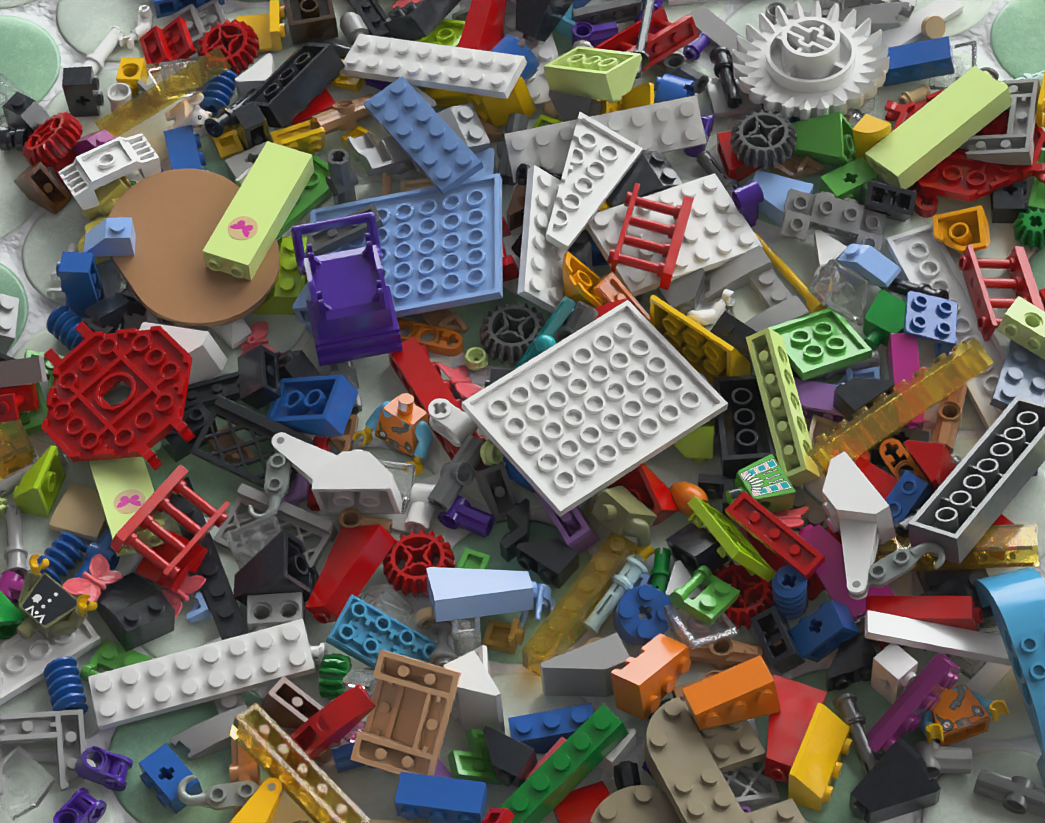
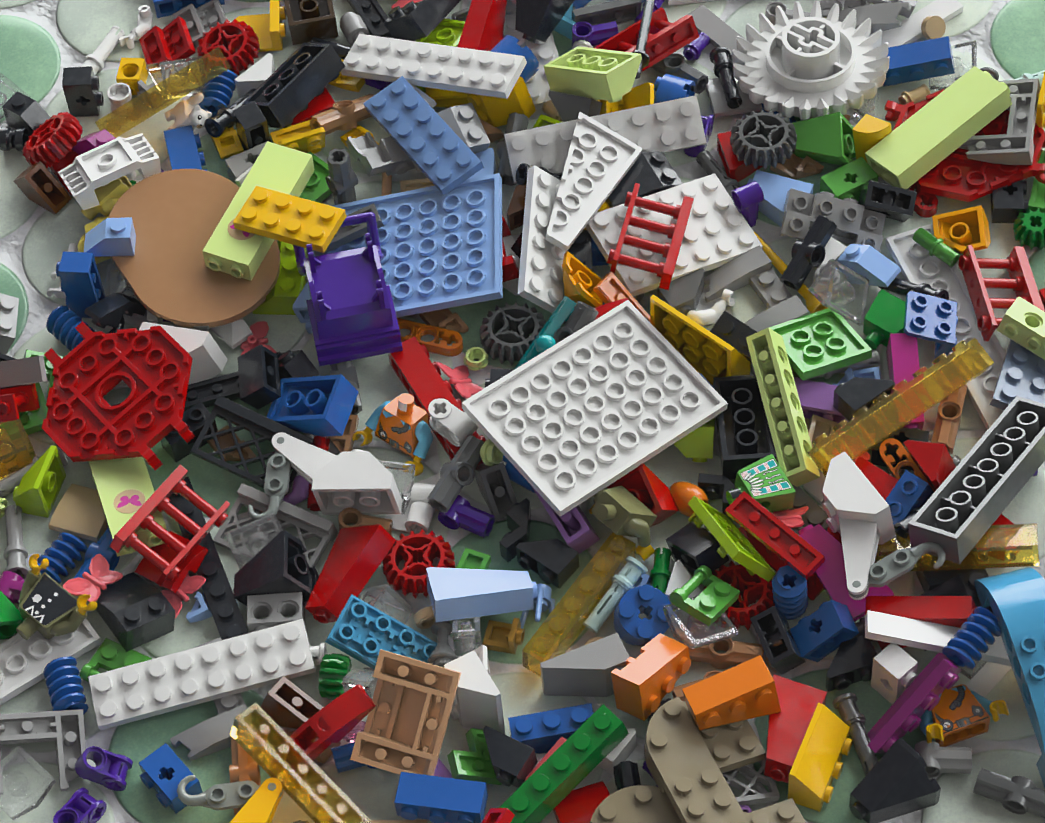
none -> yellow plate [233,186,347,253]
none -> black piece [780,215,837,291]
none -> bright green axle [913,228,960,268]
none -> blue piece [942,607,1002,669]

